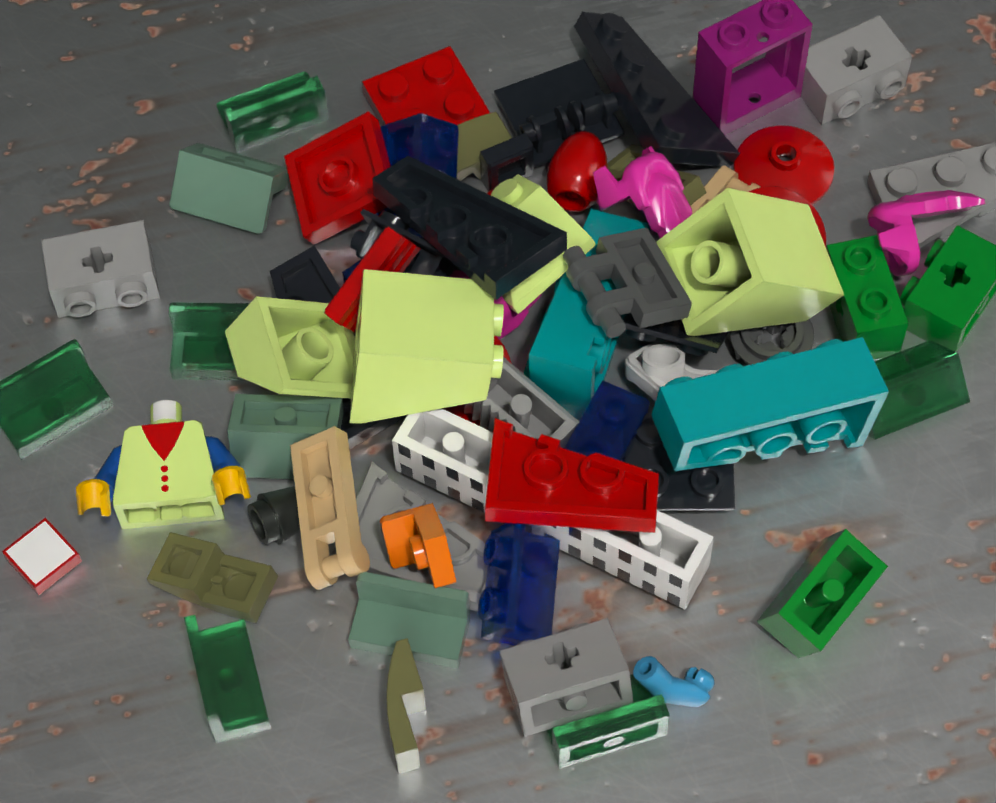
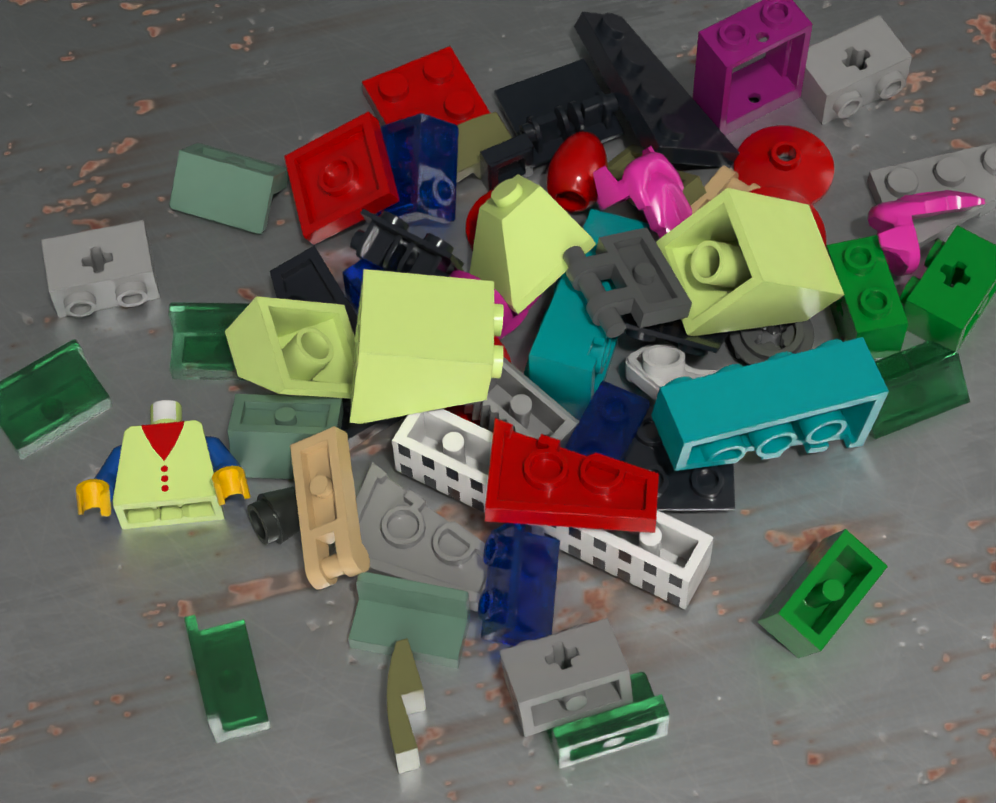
white tile [2,517,82,595] -> none
olive slope [147,532,278,623] -> none
clear green panel [217,71,329,153] -> none
red tile [324,226,420,333] -> none
black wing [372,156,567,300] -> none
orange bracket [380,503,456,588] -> none
dark azure arm [633,656,714,708] -> none

